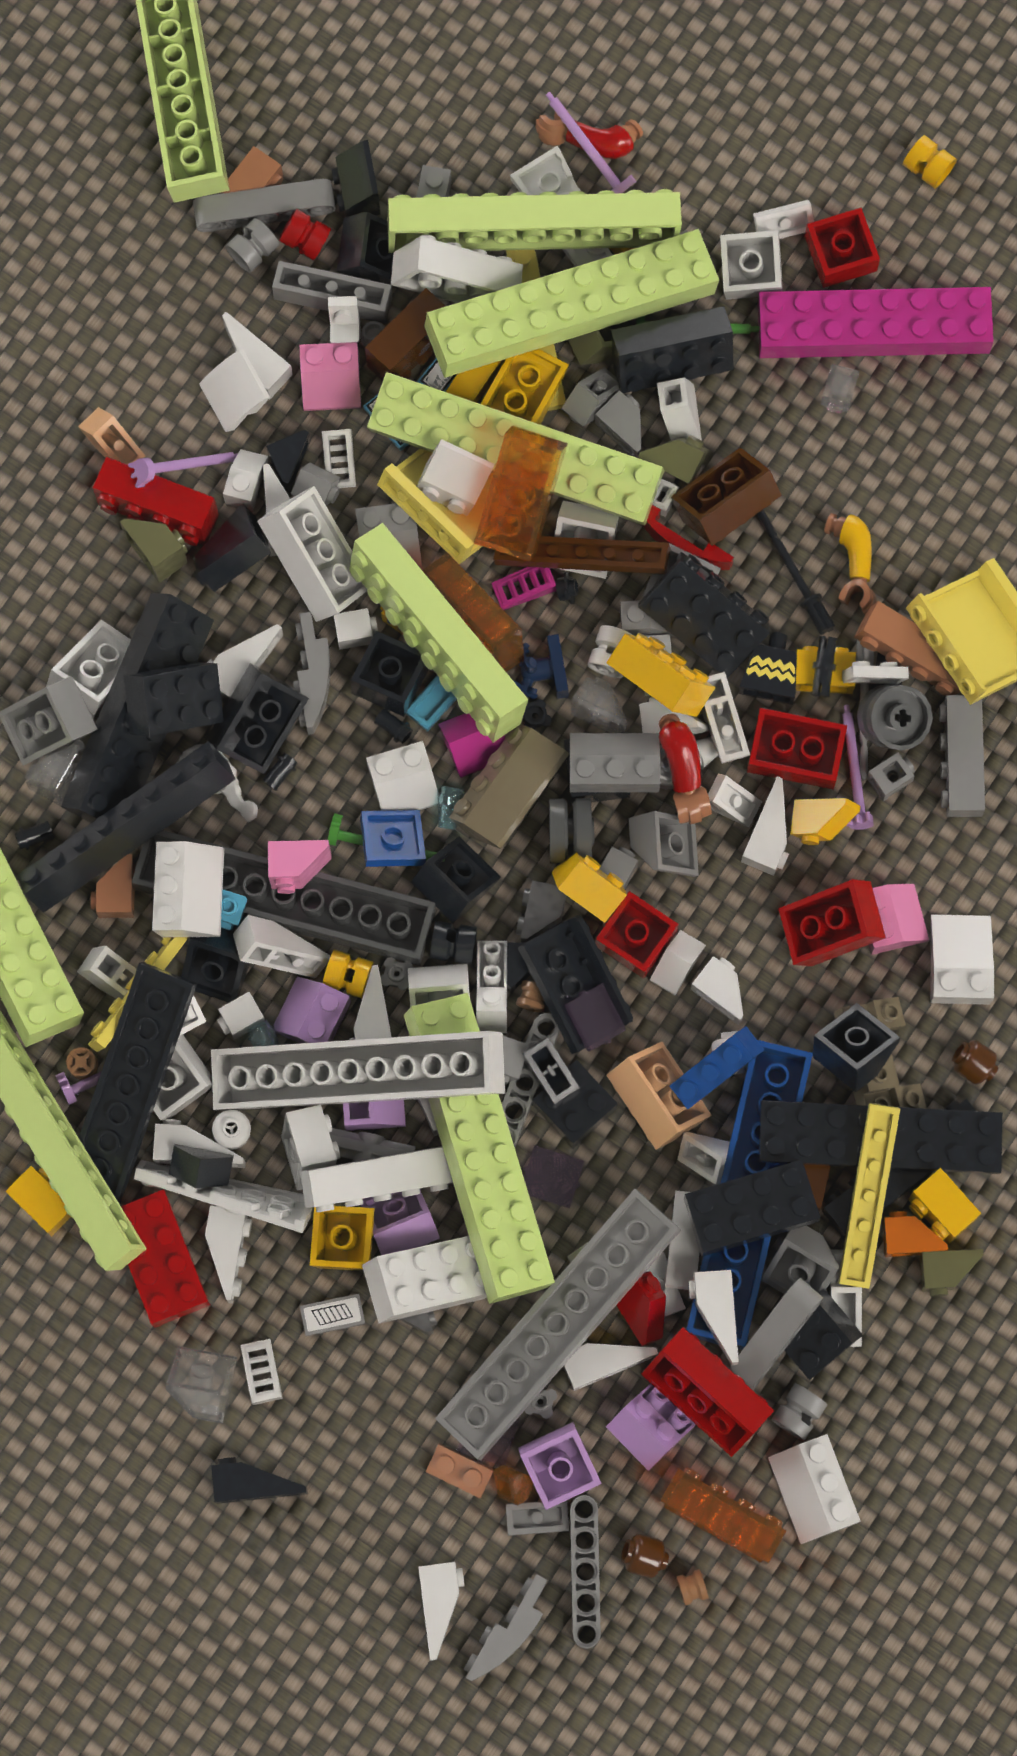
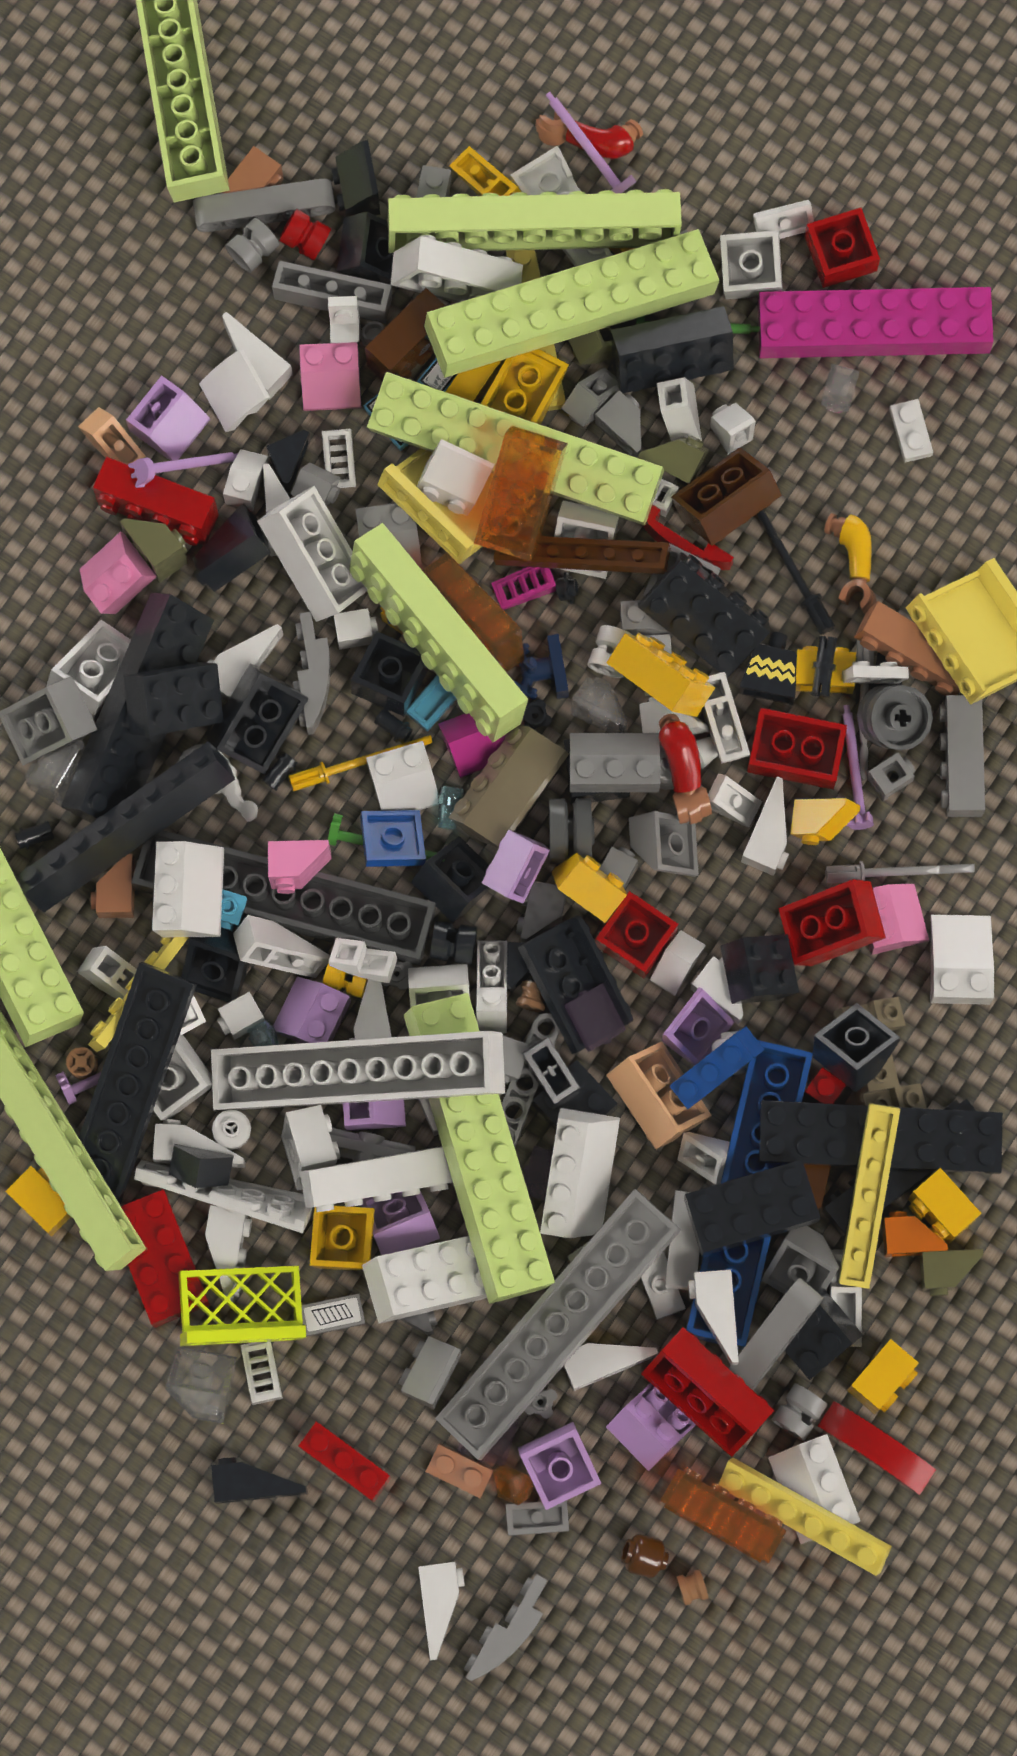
light grey beam [570,1495,601,1649] -> none
red slope [616,1271,666,1346] -> none
yellow wheel [902,135,957,189] -> none
reddish brown head [952,1040,998,1085] -> none
none -> bright pink slope [80,531,157,614]
none -> lavender slope [126,375,210,461]
none -> neon yellow fence [178,1266,306,1346]
none -> yellow piece [288,735,432,792]
none -> red brick [298,1421,391,1503]
none -> white slope [328,938,397,983]
none -> light grey slope [398,1336,462,1410]
none -> yellow slope [449,146,521,196]
none -> lavender slope [482,830,550,903]
none -> white slope [540,1108,620,1238]
none -> lavender slope [662,987,734,1066]
none -> white slope [710,403,756,454]
none -> light yellow plate [717,1458,892,1576]
none -> black brick [720,934,800,1004]
none -> red brick [803,1067,847,1104]
none -> red slope [817,1401,936,1496]
none -> light grey piece [825,861,975,883]
none -> yellow brick [847,1339,919,1415]
none -> white plate [889,399,933,463]

